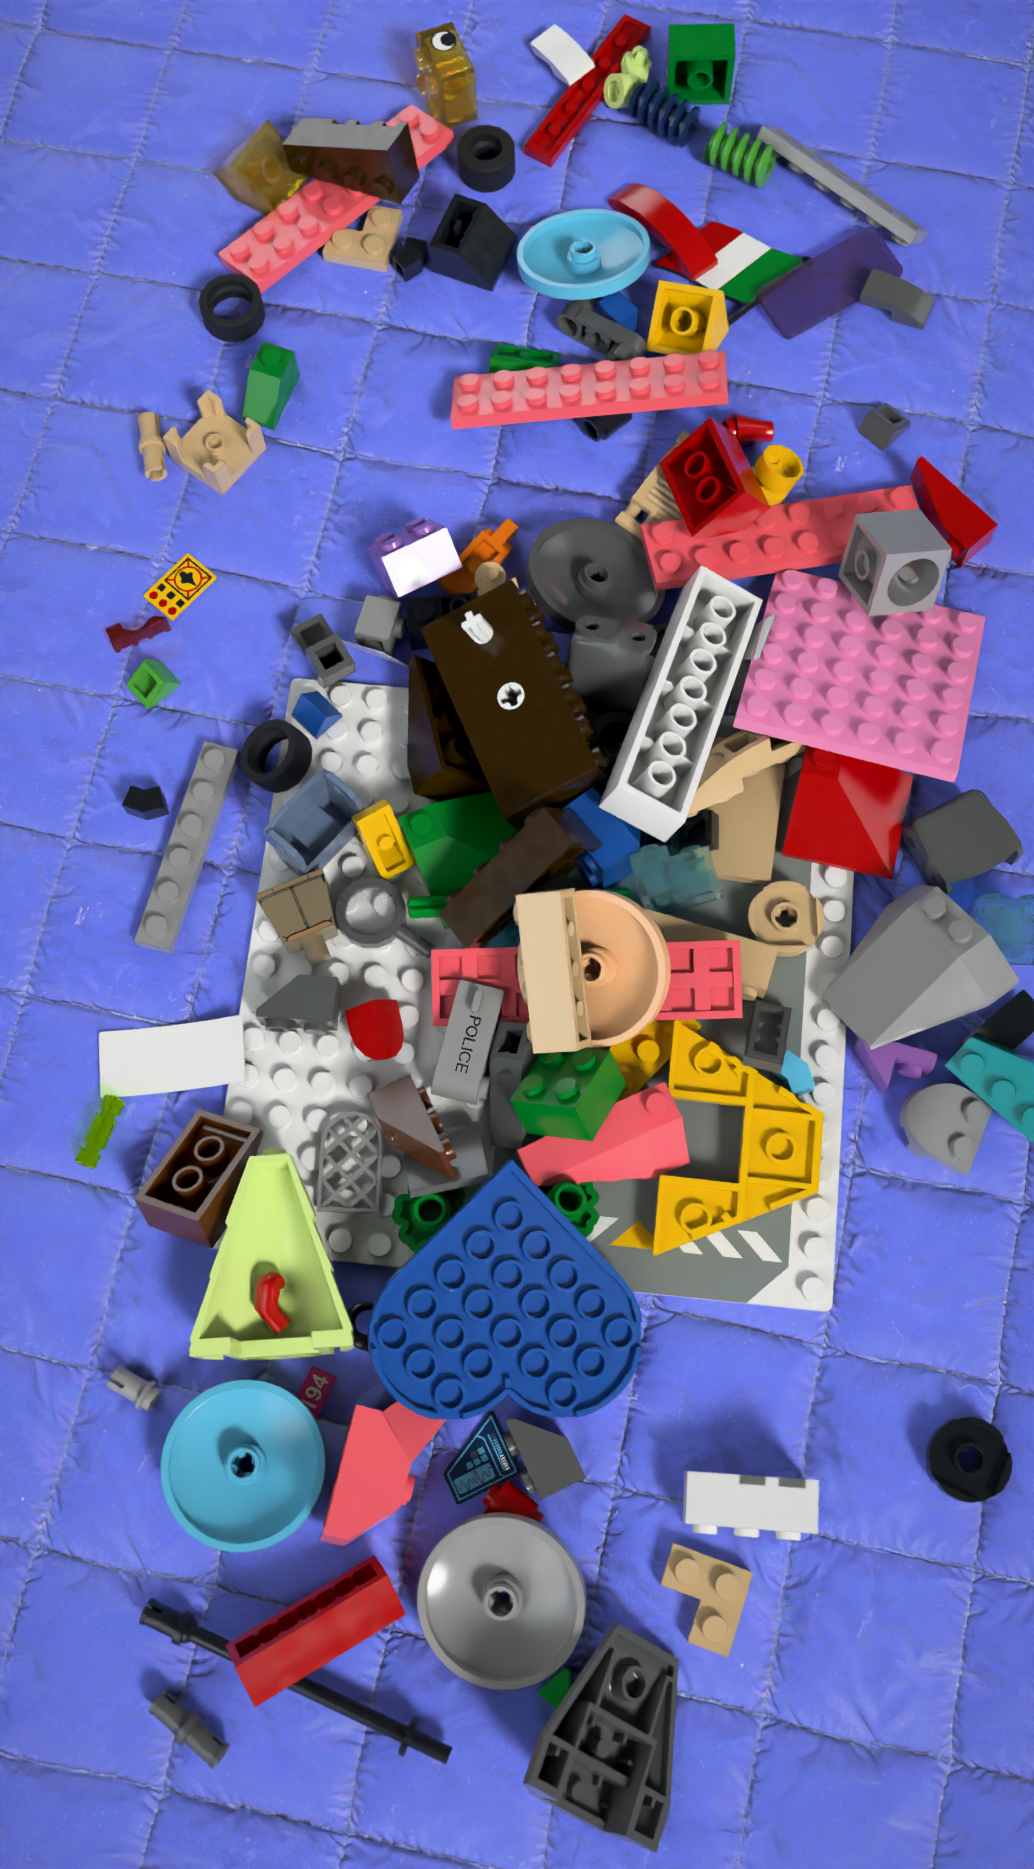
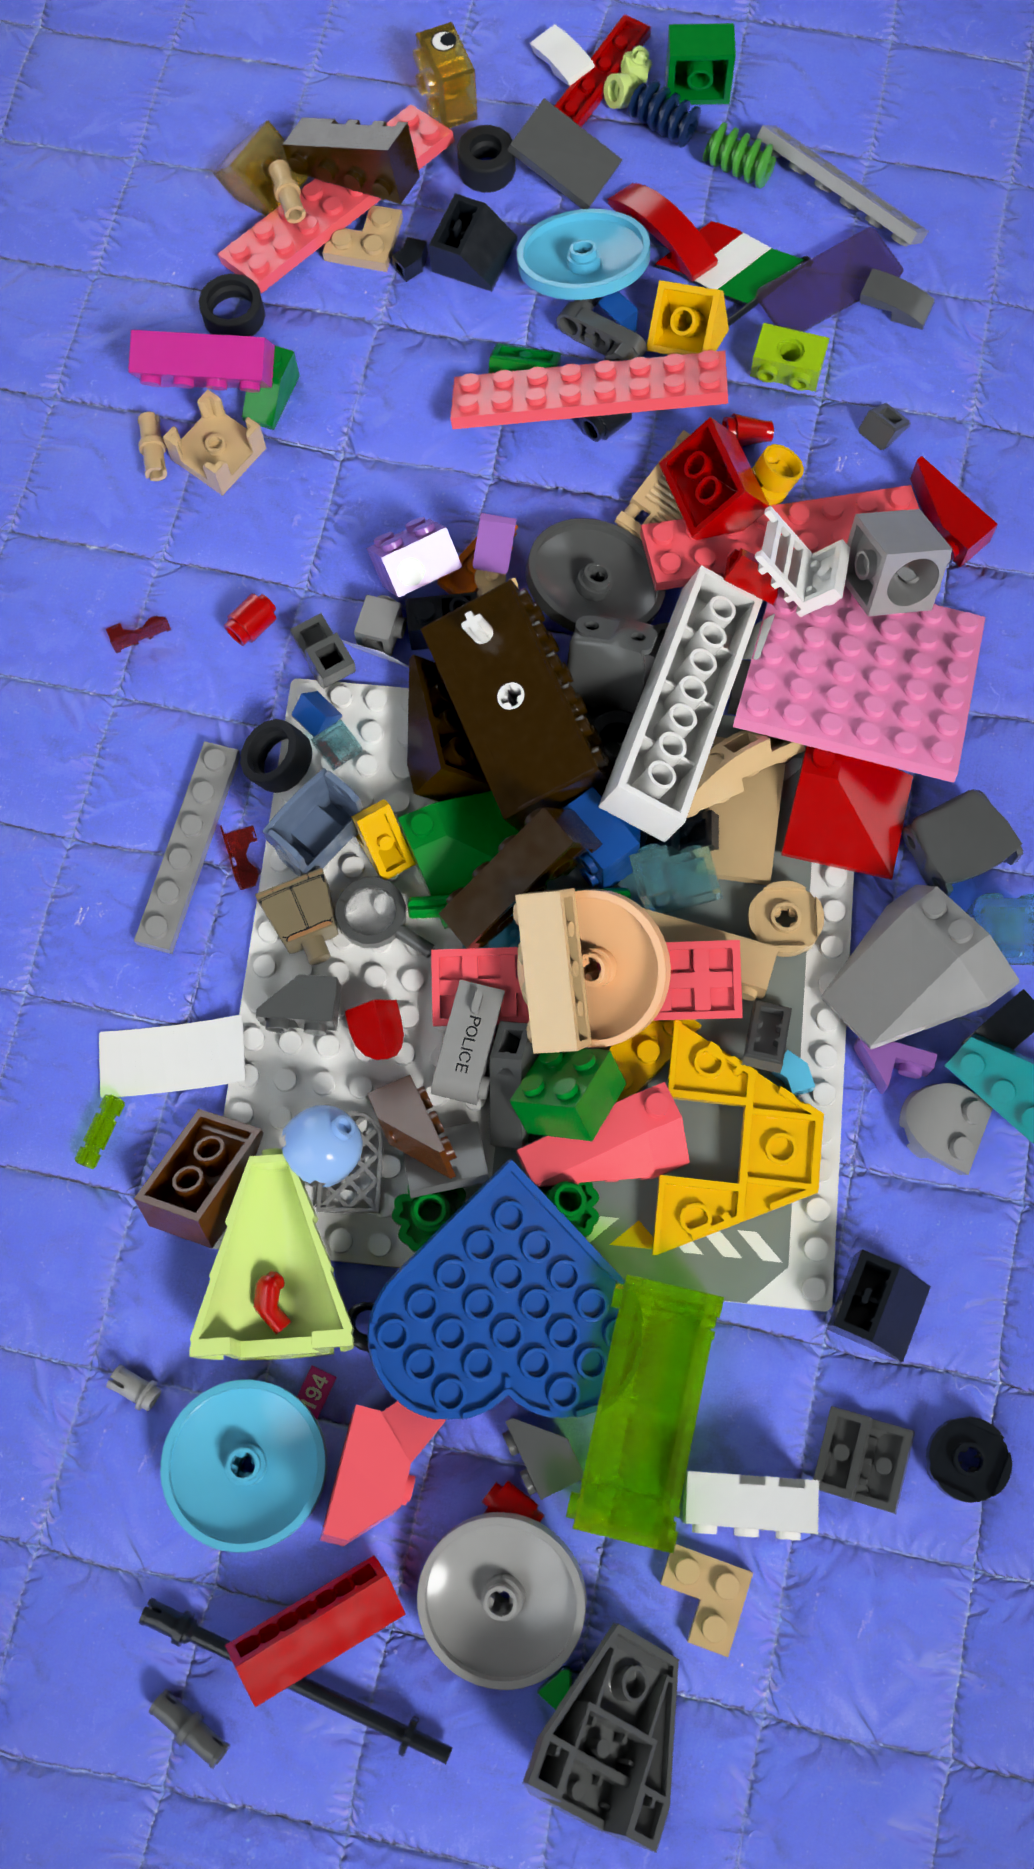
black piece [122,785,169,820] -> none
bright green slope [126,658,181,709] -> none
yellow sticker [143,553,217,621] -> none
dark blue sticker [443,1411,521,1504] -> none
none -> dark pink wedge [128,330,275,393]
none -> clear red piece [220,825,259,890]
none -> red brick [224,593,276,646]
none -> tan pin [268,160,306,223]
none -> light blue cylinder [282,1105,363,1187]
none -> clear light blue tile [311,719,363,771]
none -> medium lavender slope [473,513,517,574]
none -> dark grey tile [507,98,622,209]
none -> clear neon green windscreen [566,1274,724,1554]
none -> red brick [724,548,778,605]
none -> lime brick [750,323,830,392]
none -> white plate [755,506,851,617]
none -> dark grey slope [813,1406,915,1514]
none -> black slope [826,1249,931,1362]

